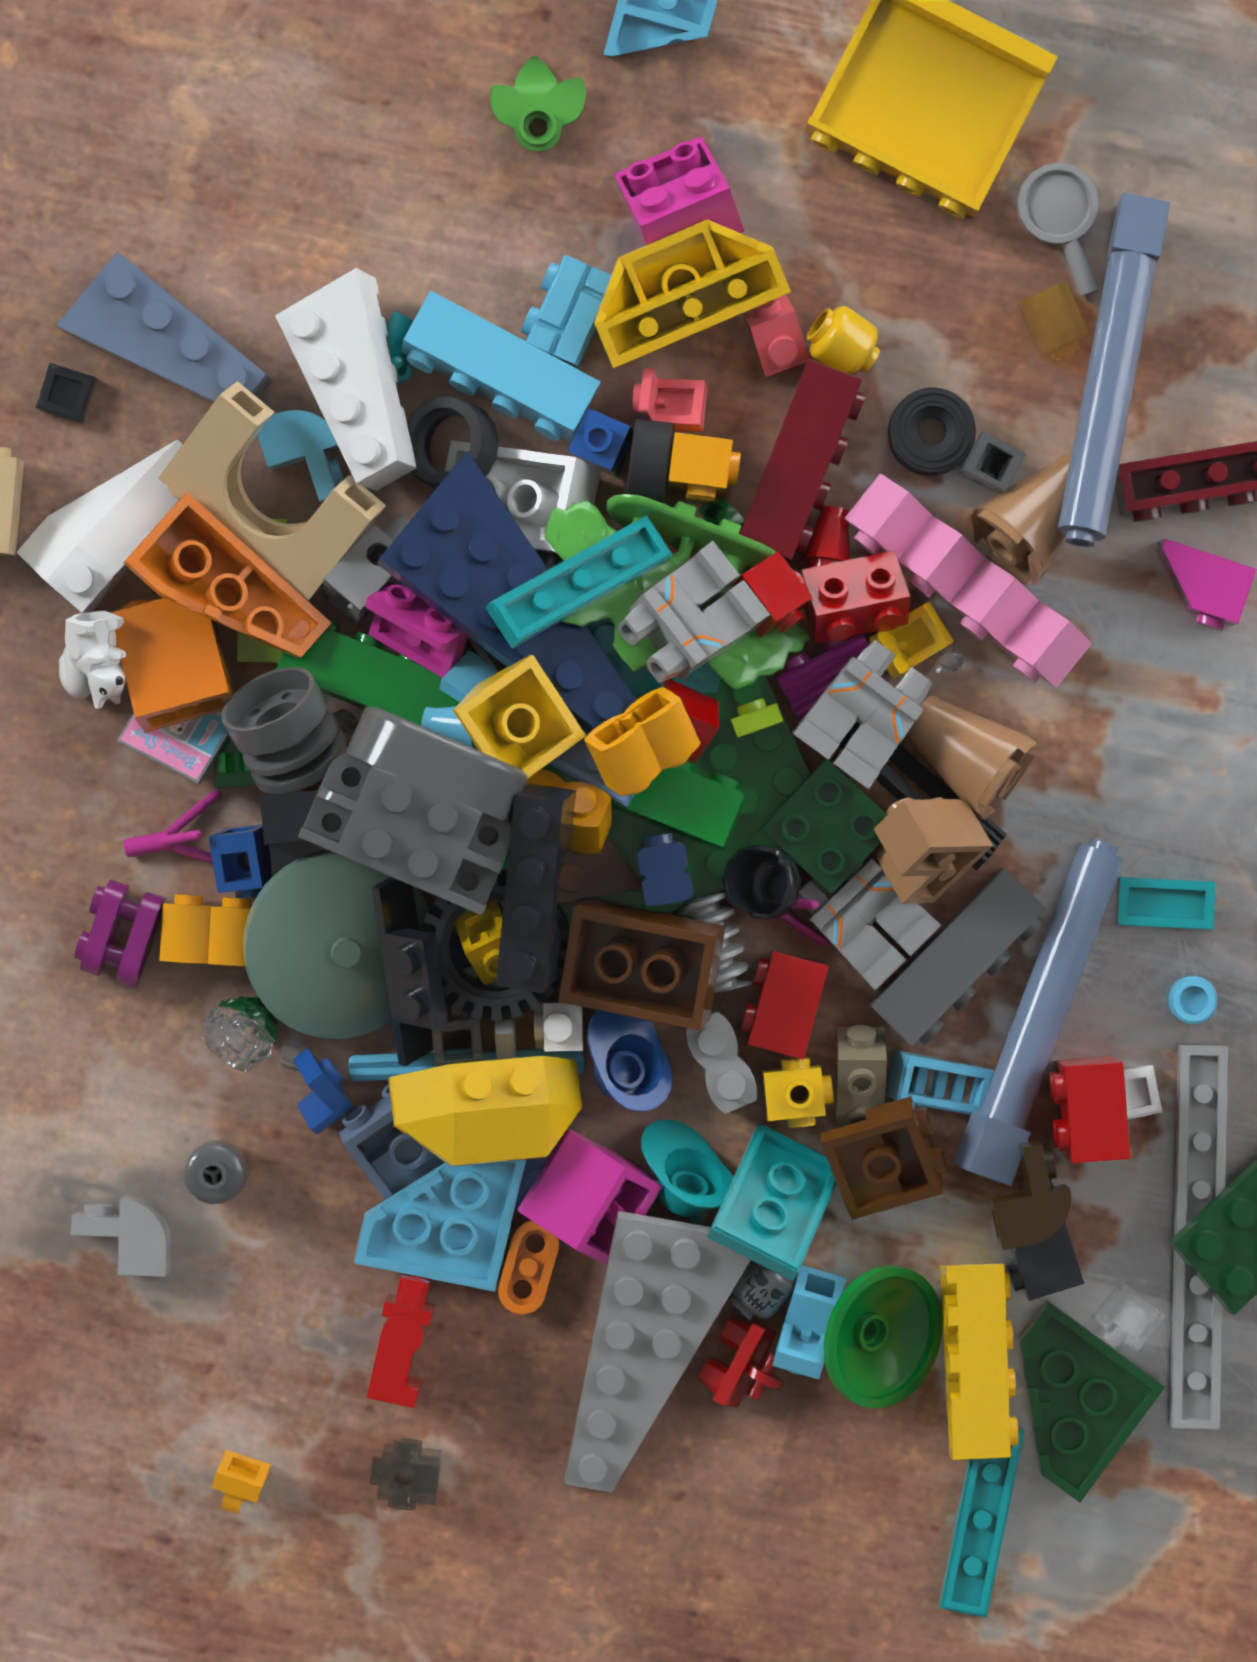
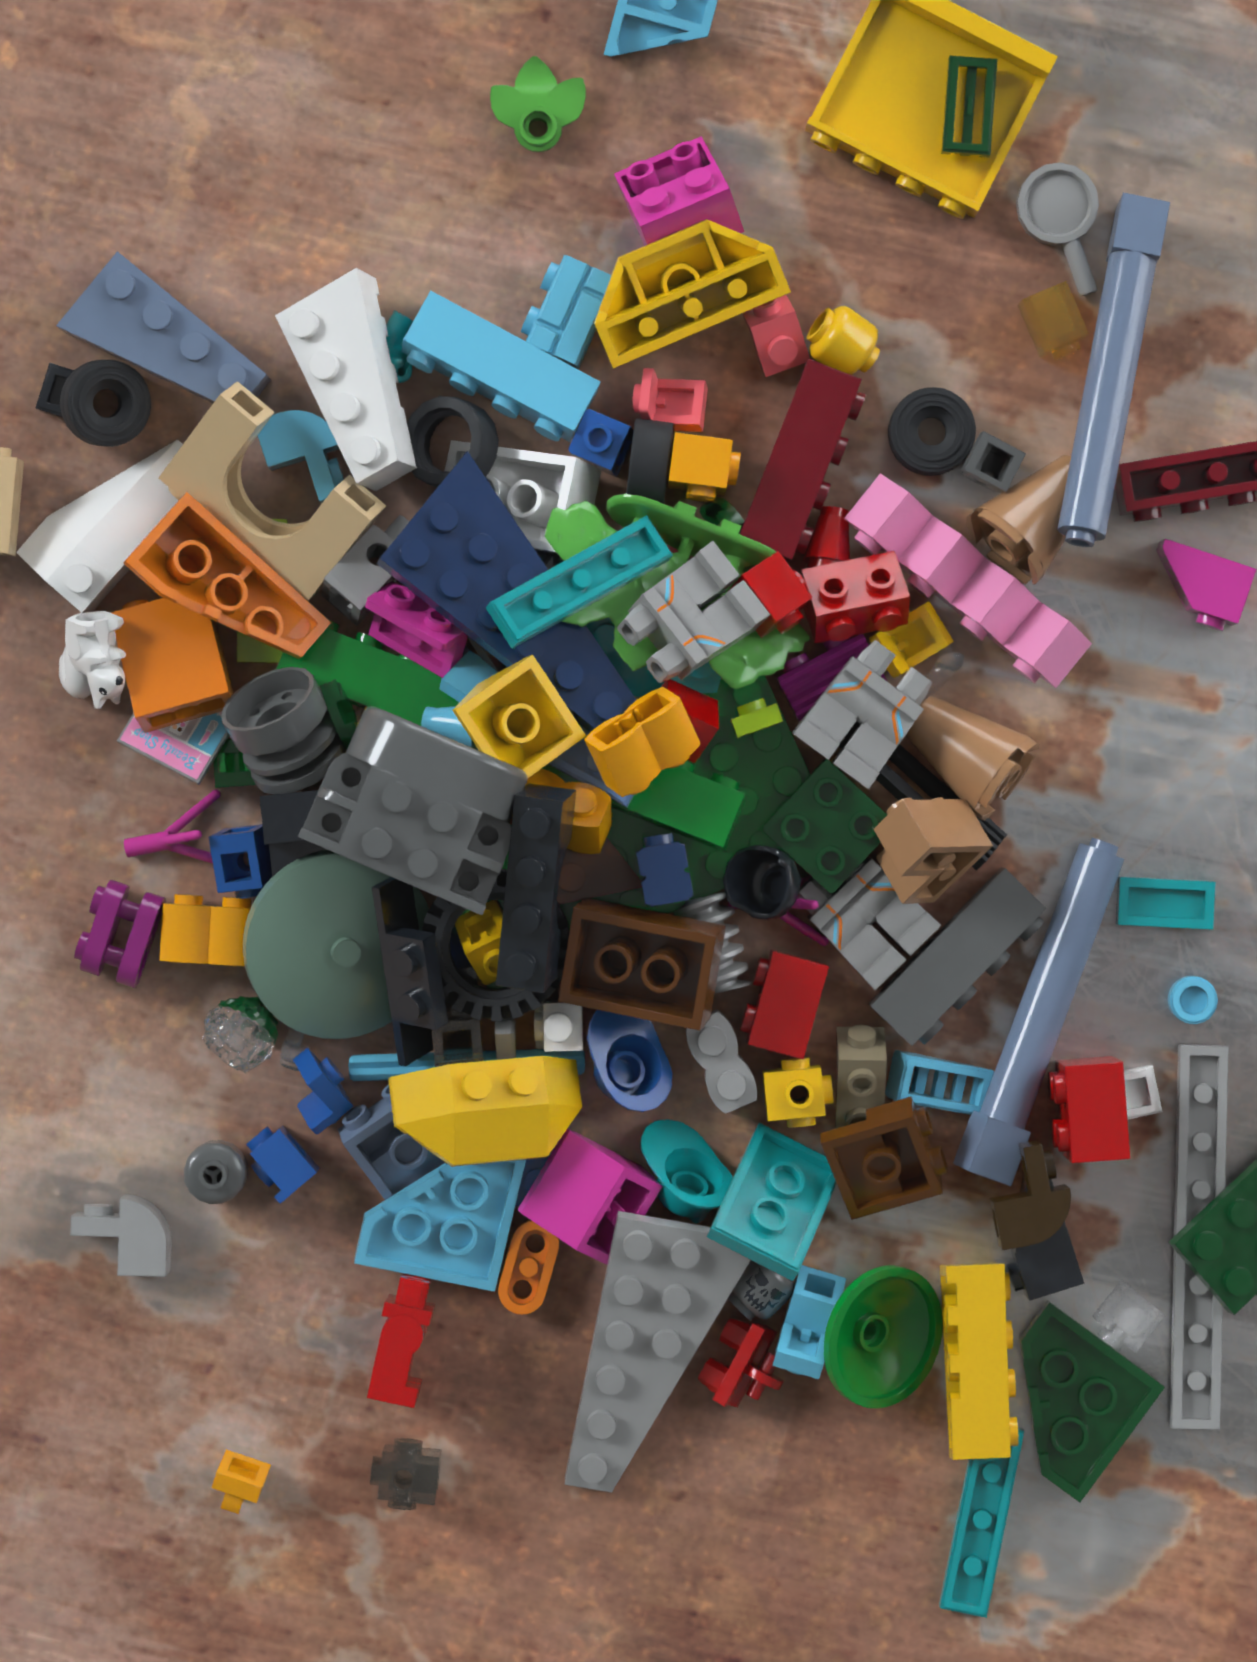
none -> black tyre [60,360,151,447]
none -> blue brick [246,1125,320,1204]
none -> dark green tile [320,679,358,749]
none -> dark green tile [941,55,998,158]

